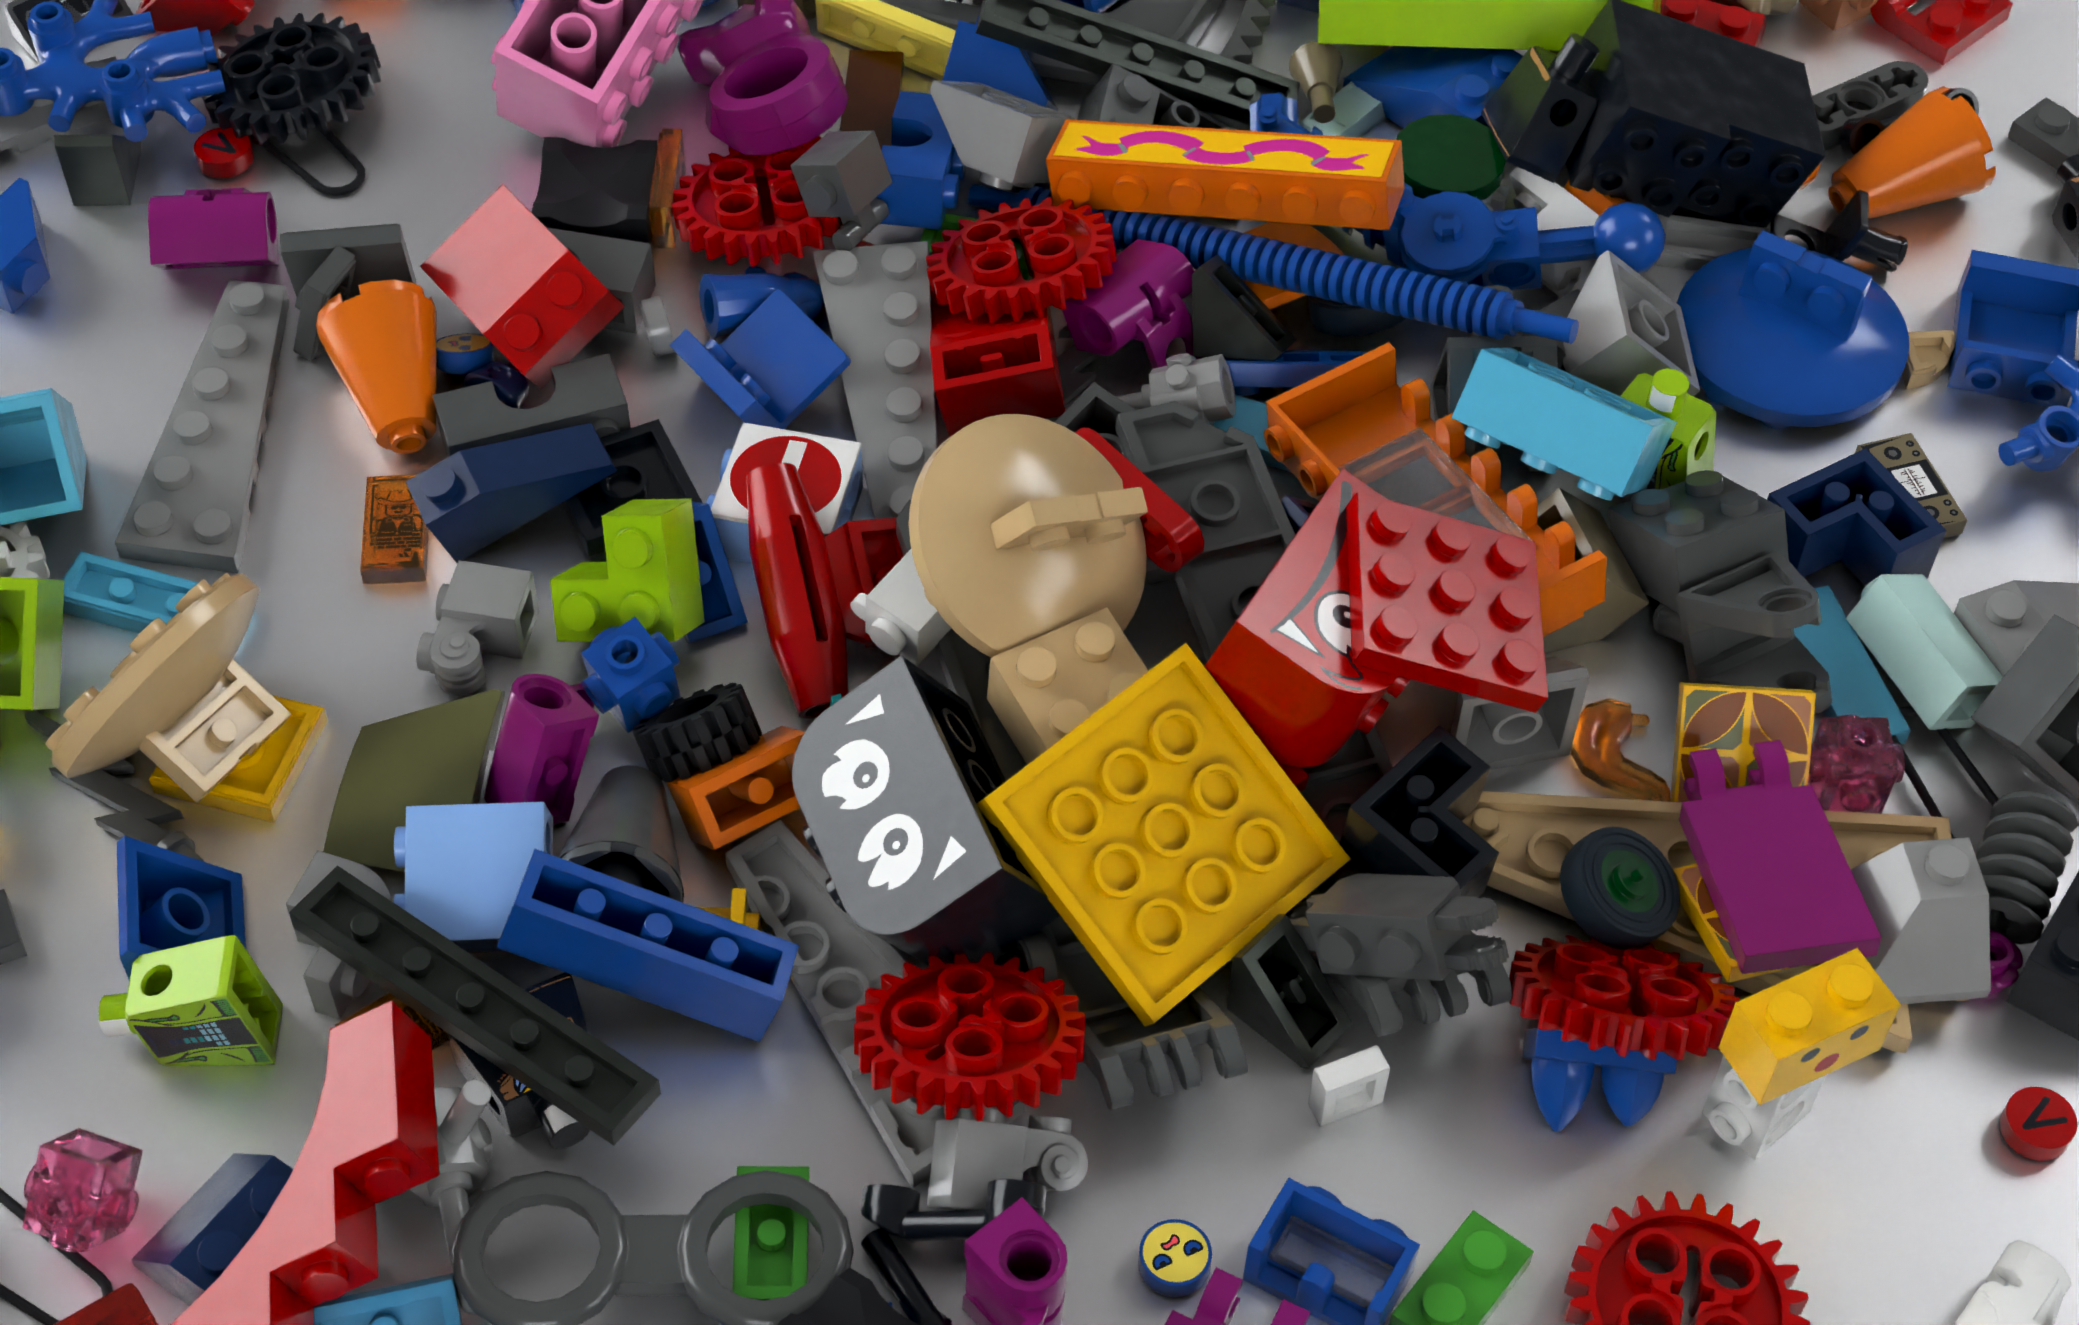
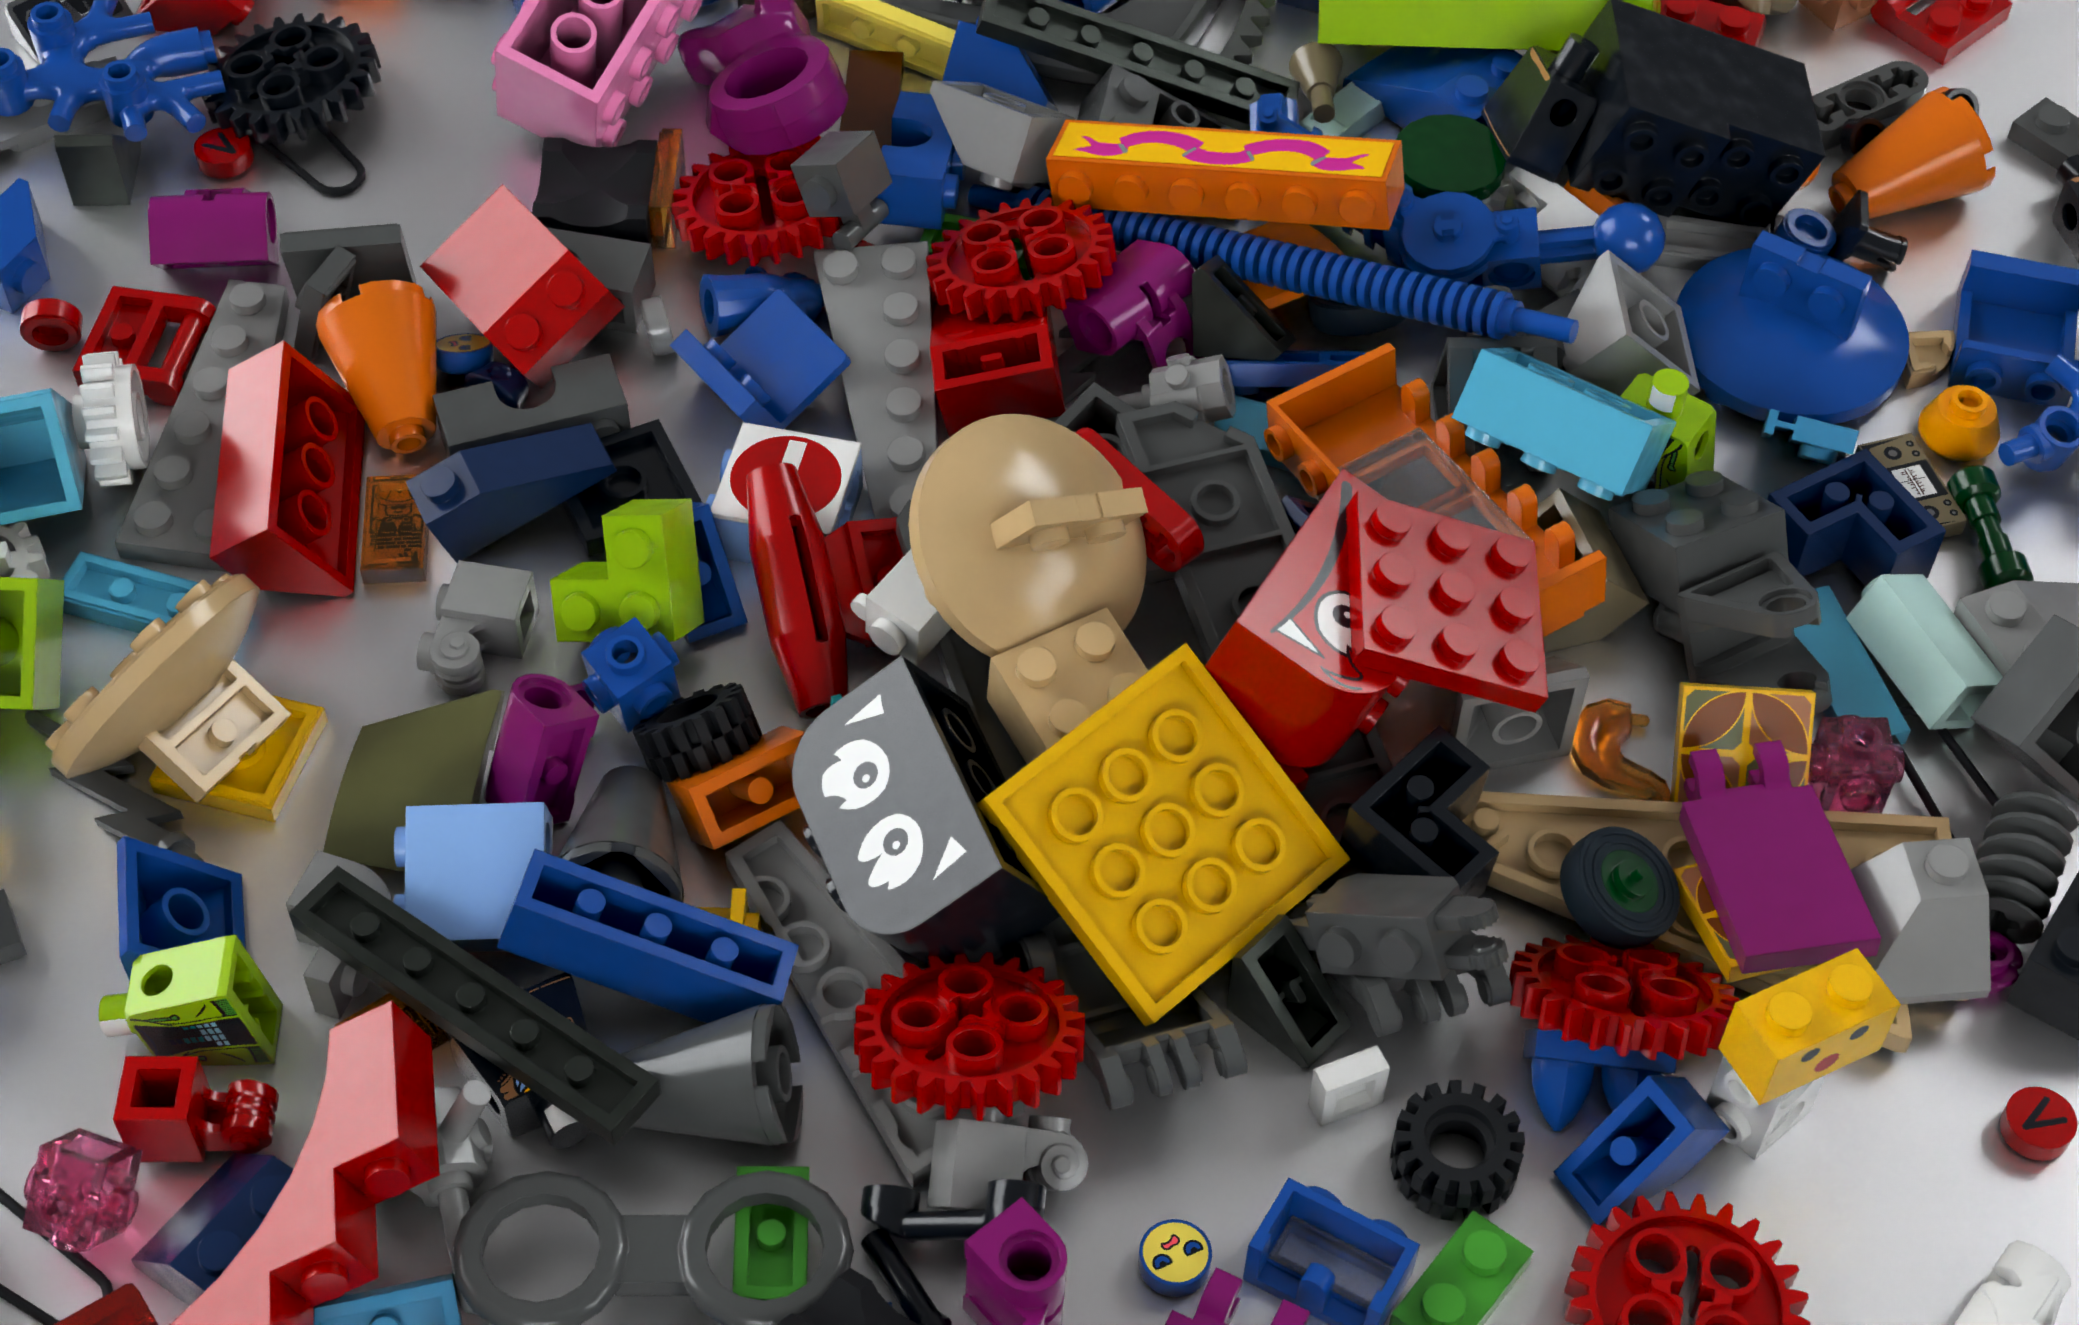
none -> red tile [20,298,83,352]
none -> red plate [72,286,216,406]
none -> white gear [72,351,150,487]
none -> red brick [113,1056,279,1162]
none -> red slope [209,340,365,597]
none -> dark grey cone [621,1003,803,1147]
none -> black tyre [1390,1080,1525,1221]
none -> blue slope [1554,1075,1731,1226]
none -> dark azure plate [1761,409,1859,465]
none -> blue tile [1775,208,1836,255]
none -> light orange cone [1917,385,2000,462]
none -> dark green piece [1947,465,2034,590]

